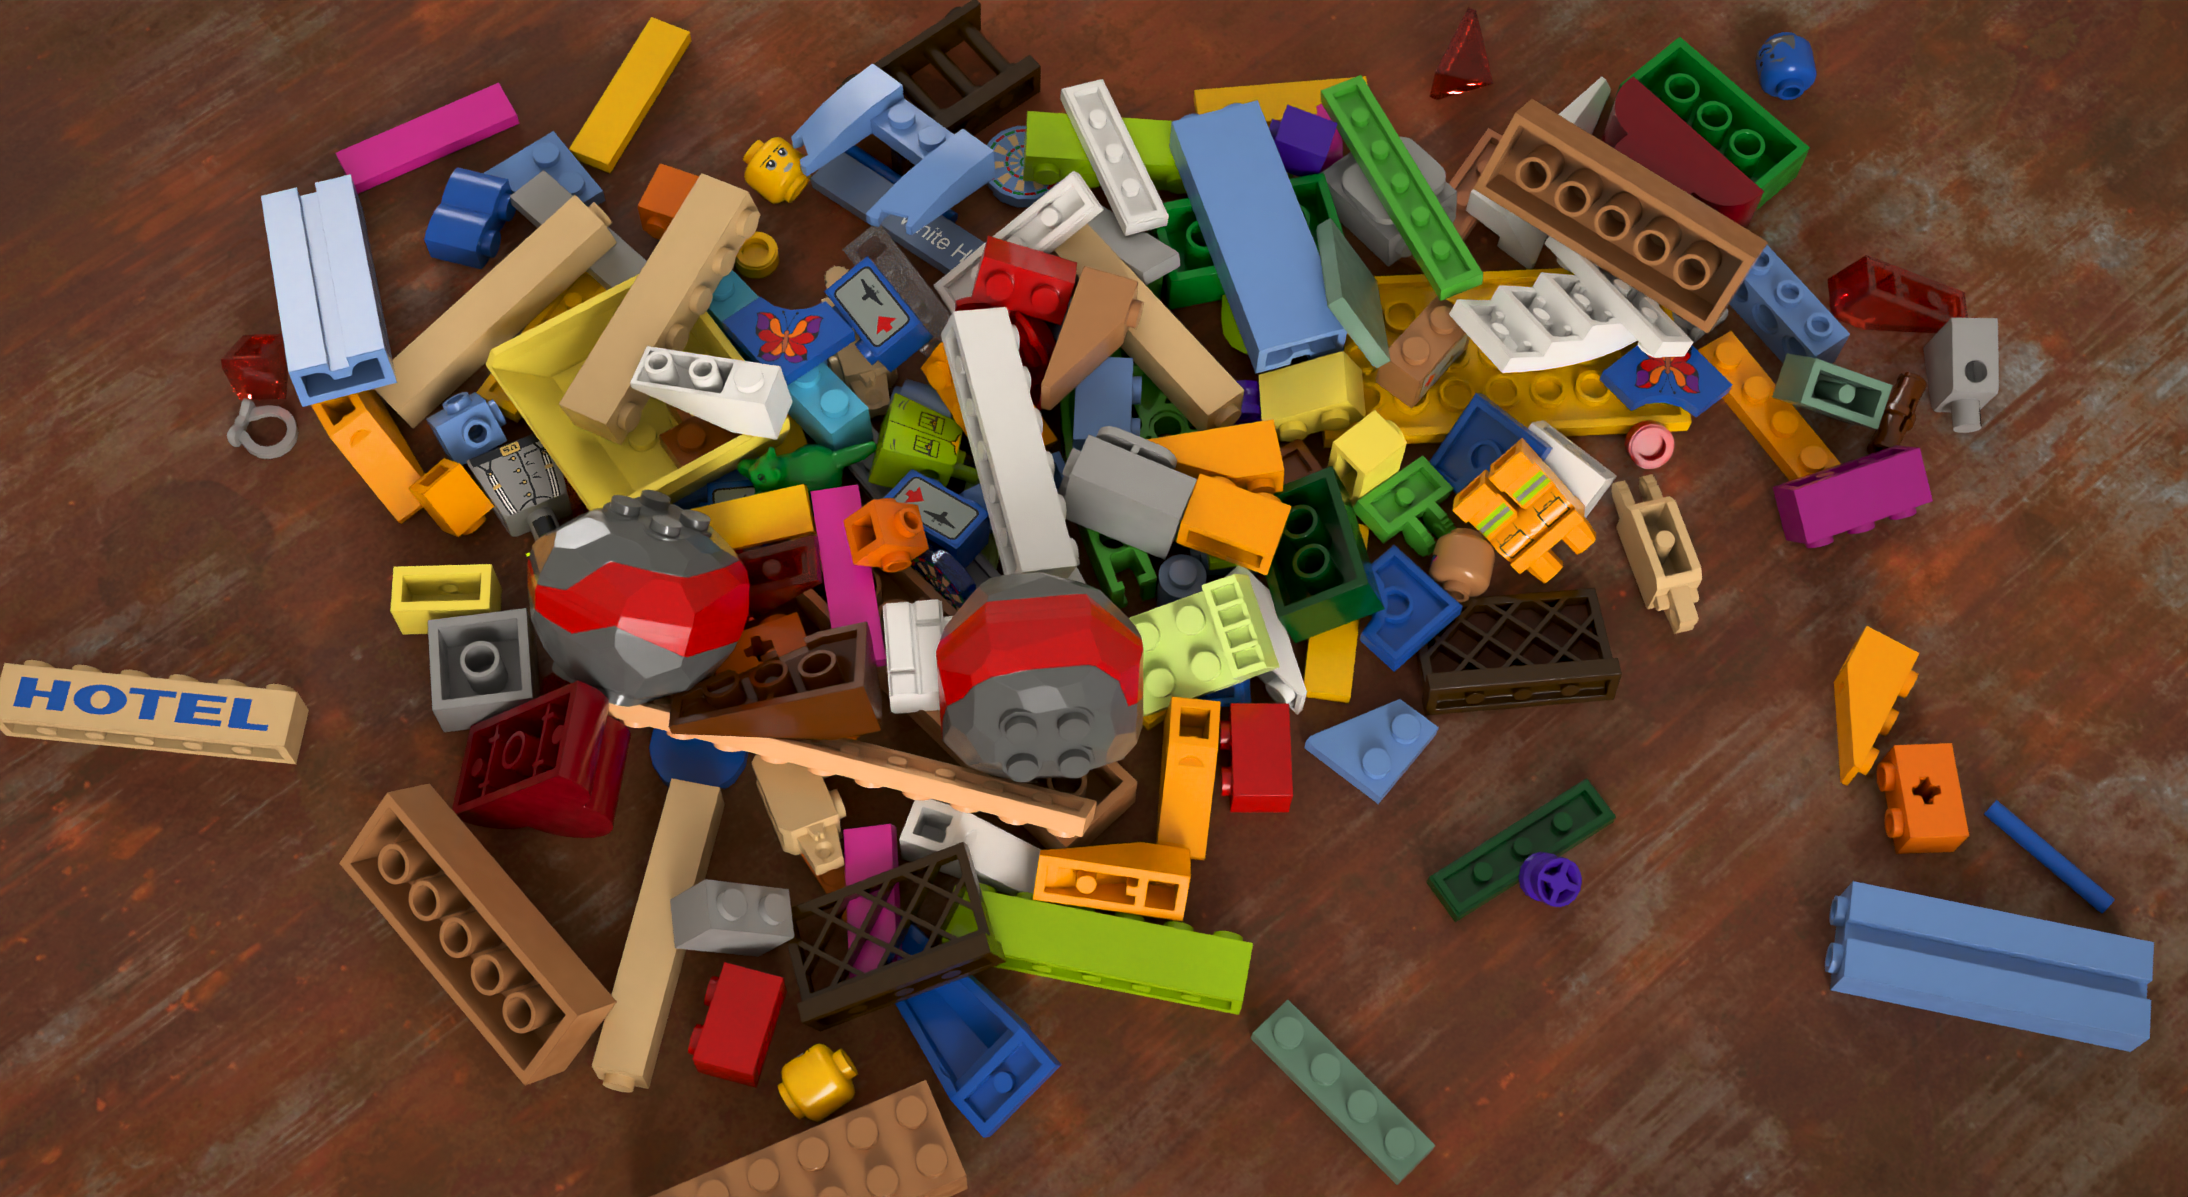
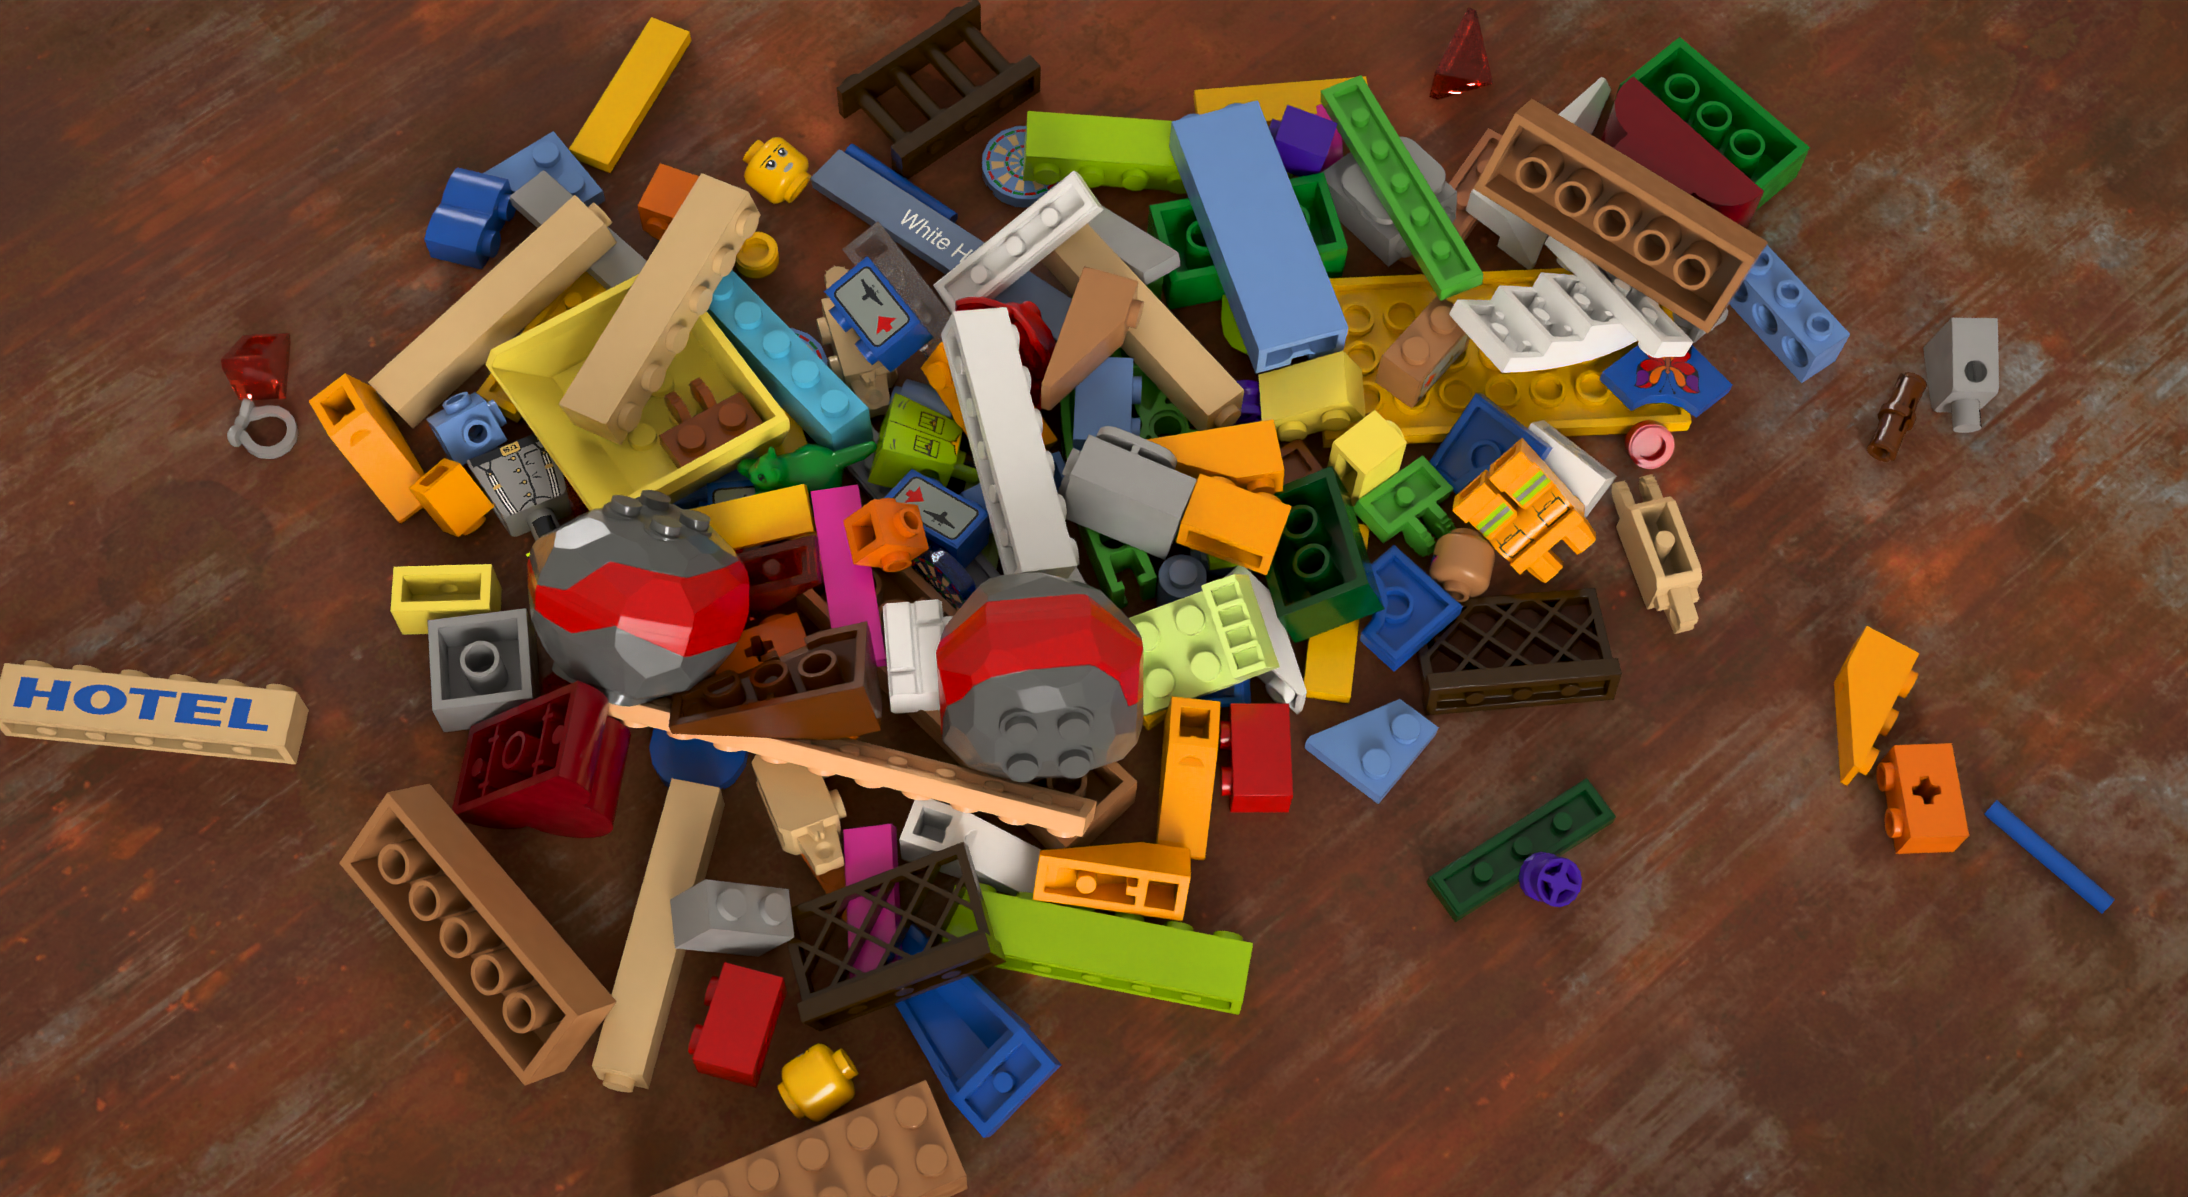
brick [261,174,397,407] -> none
dark pink tile [335,83,520,194] -> none
white slope [630,346,792,439] -> none
blue tile [722,297,856,386] -> none
medium blue wedge [791,64,996,235] -> none
red brick [971,236,1077,325] -> none
white tile [1060,79,1169,236] -> none
sand green plate [1251,999,1435,1185] -> none
sand green tile [1316,218,1391,369] -> none
light orange plate [1698,331,1841,481] -> none
blue head [1755,32,1817,100] -> none
sand green brick [1772,353,1893,430] -> none
magenta brick [1773,445,1933,548] -> none
medium blue brick [1825,881,2154,1052] -> none
clear red slope [1827,255,1968,333] -> none

